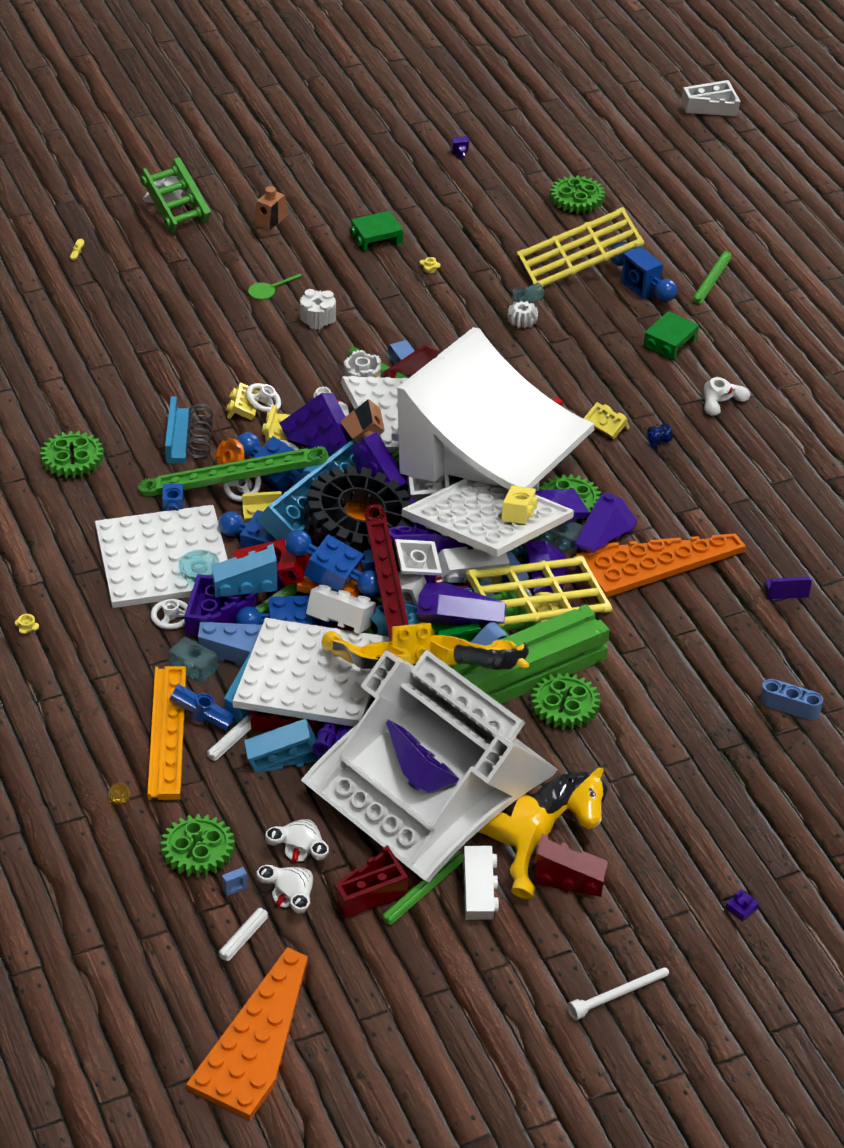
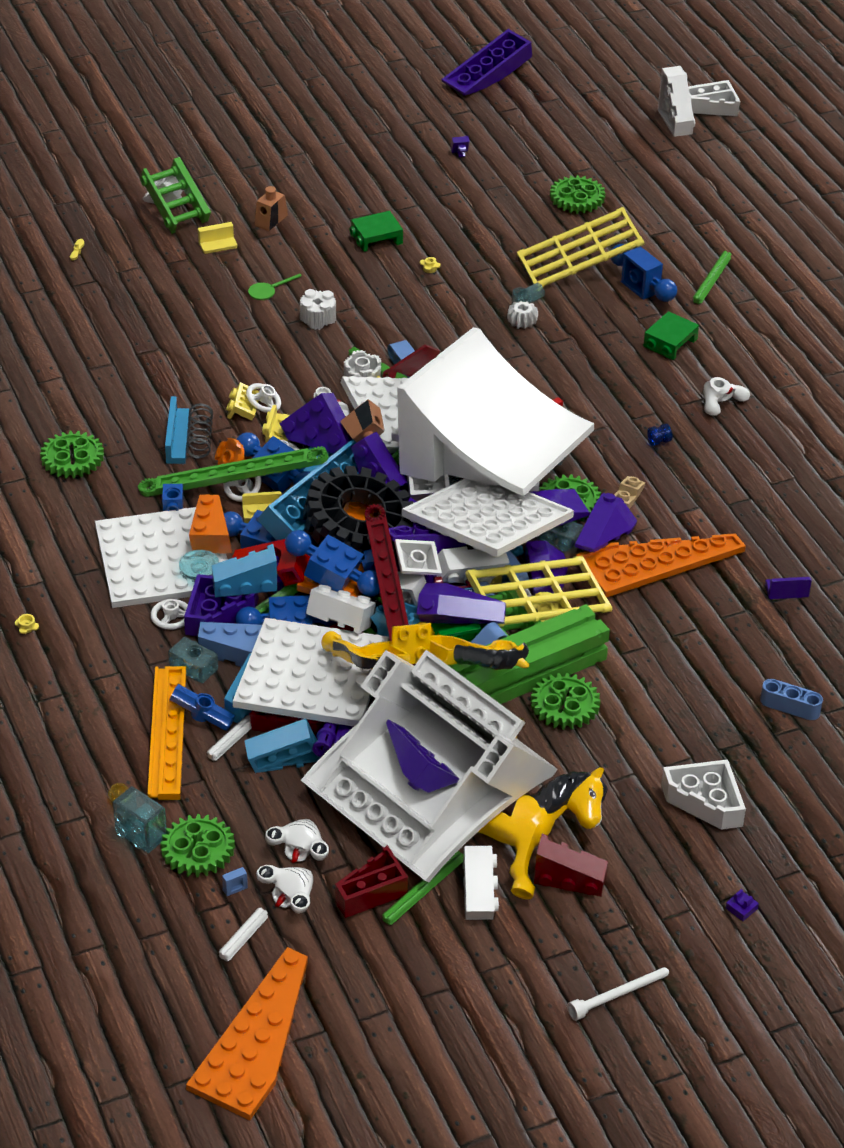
light yellow brick [501,485,538,524] -> none
light yellow bracket [583,402,630,439] -> none
none -> clear light blue brick [113,786,166,854]
none -> orange wedge [189,494,232,553]
none -> light yellow panel [198,222,237,254]
none -> dark purple slope [441,29,532,95]
none -> tan slope [614,476,645,508]
none -> white brick [658,66,695,137]
none -> white brick [661,760,746,829]

